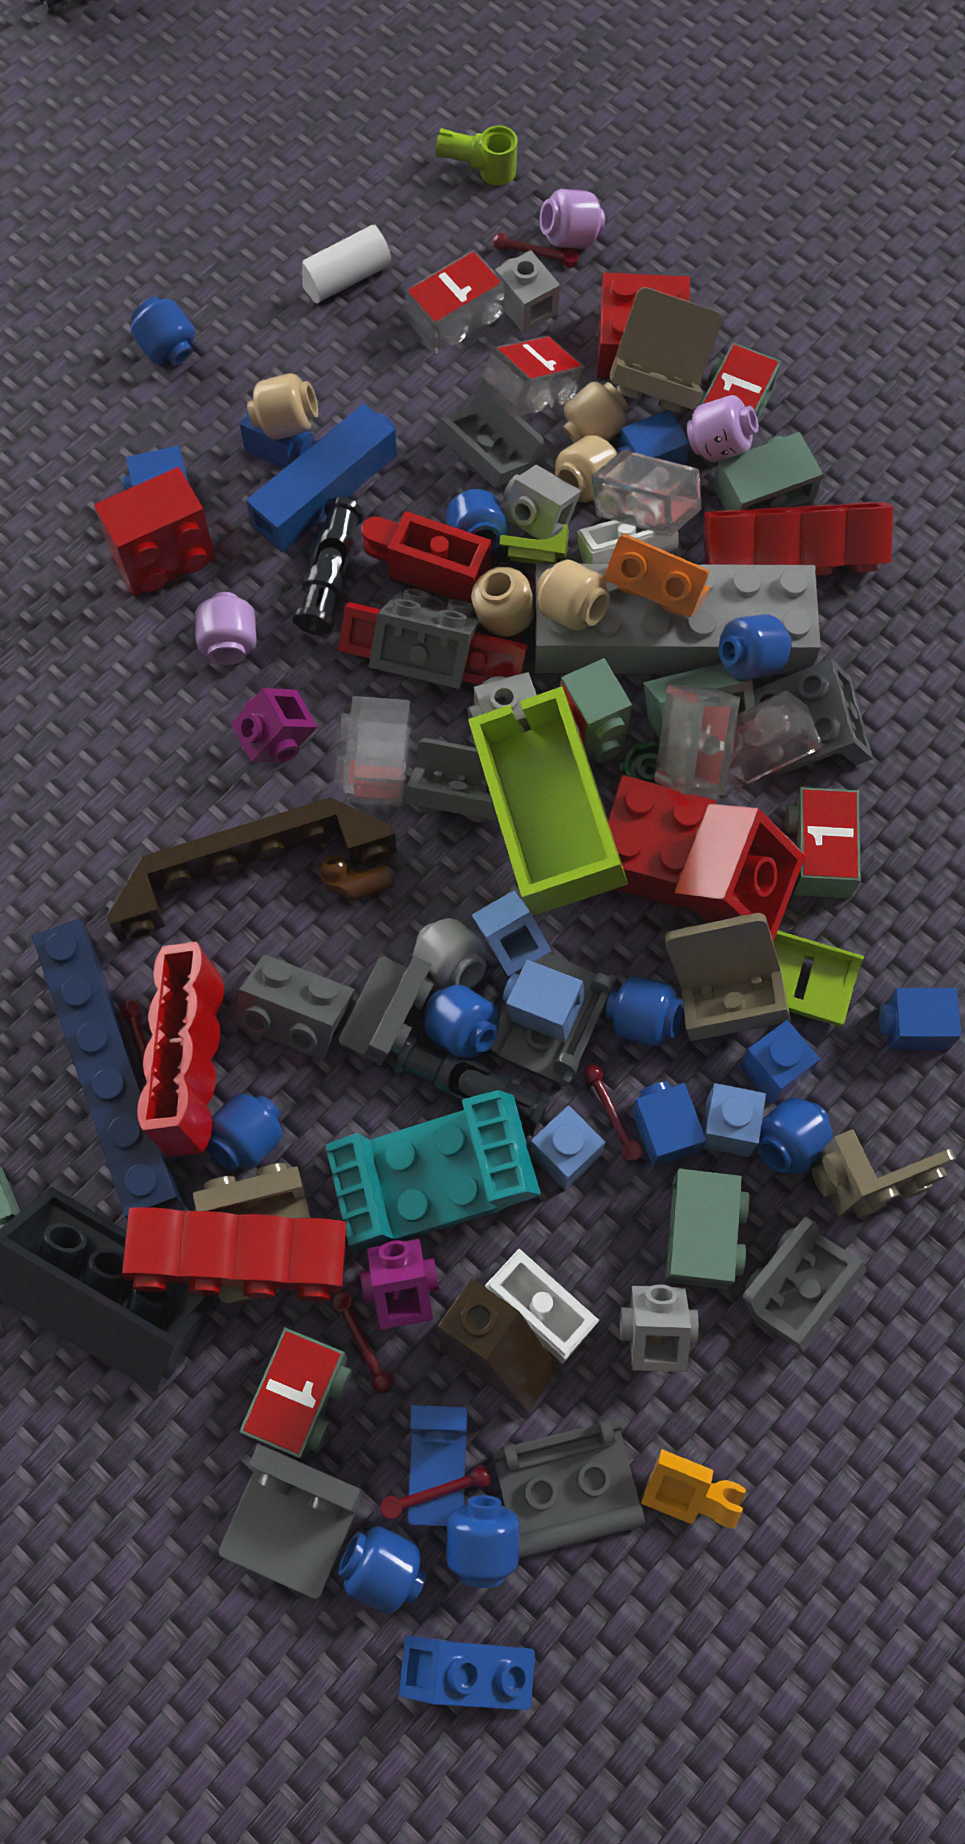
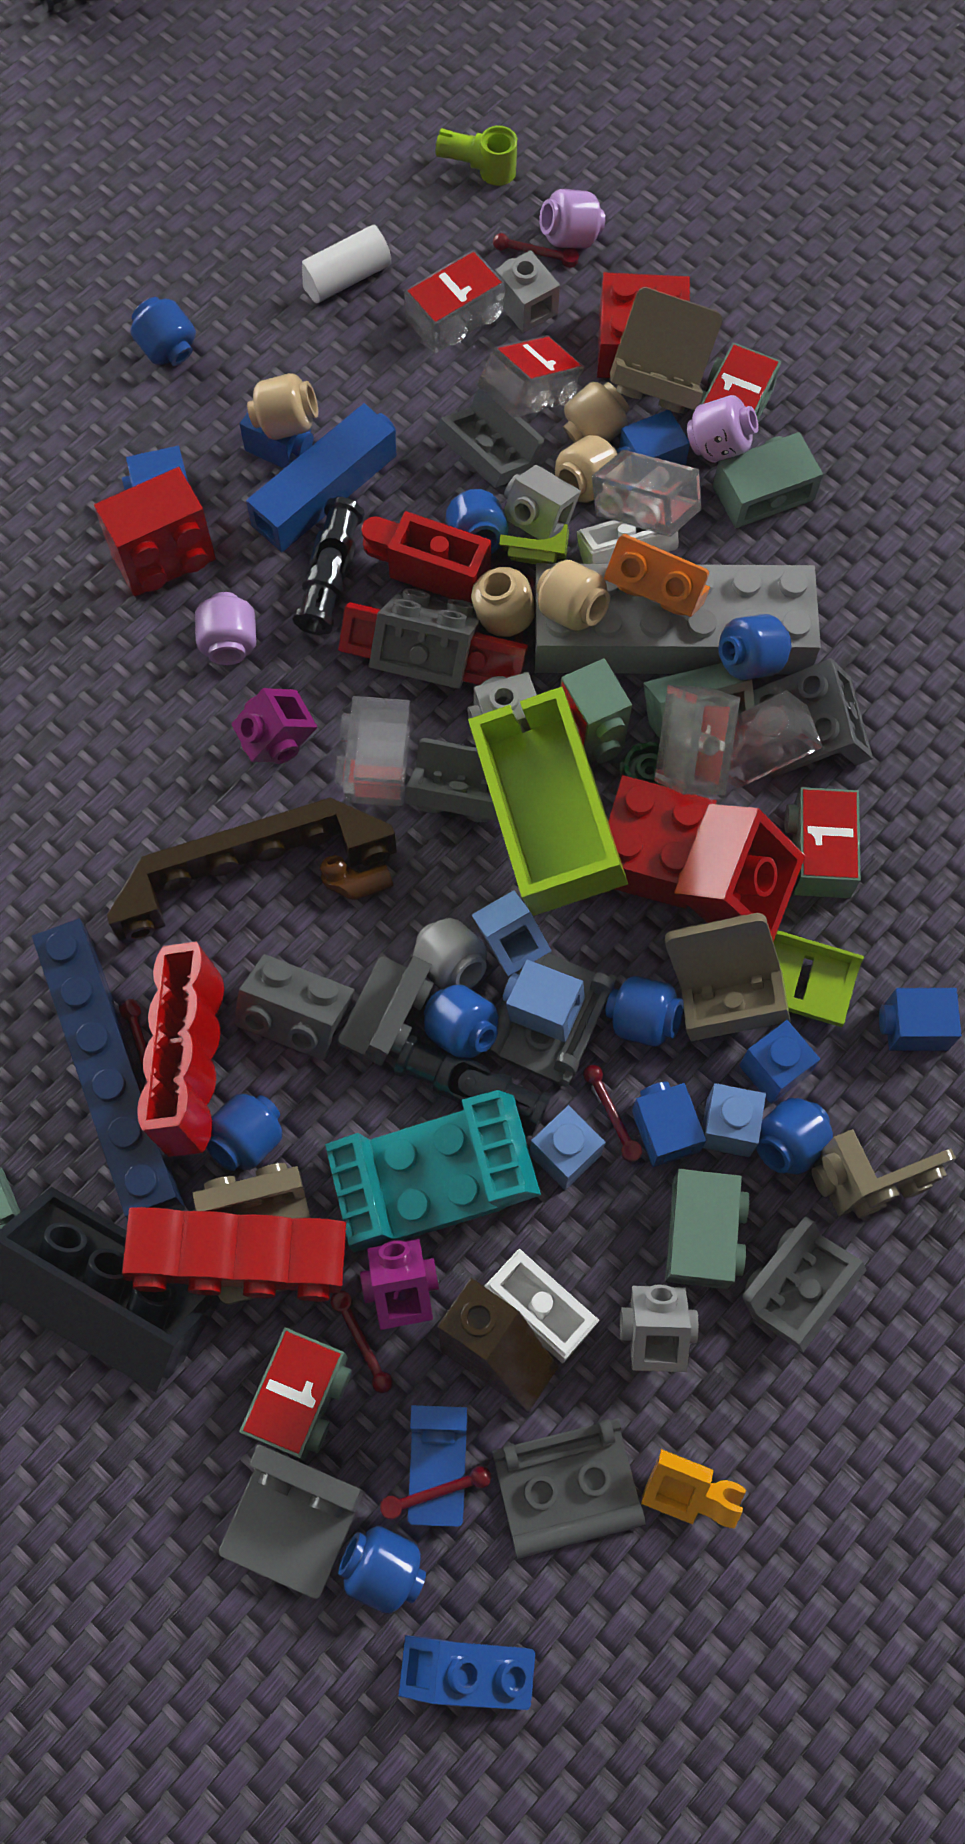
blue head [446,1495,520,1588] -> none
red brick [704,502,893,575] -> none

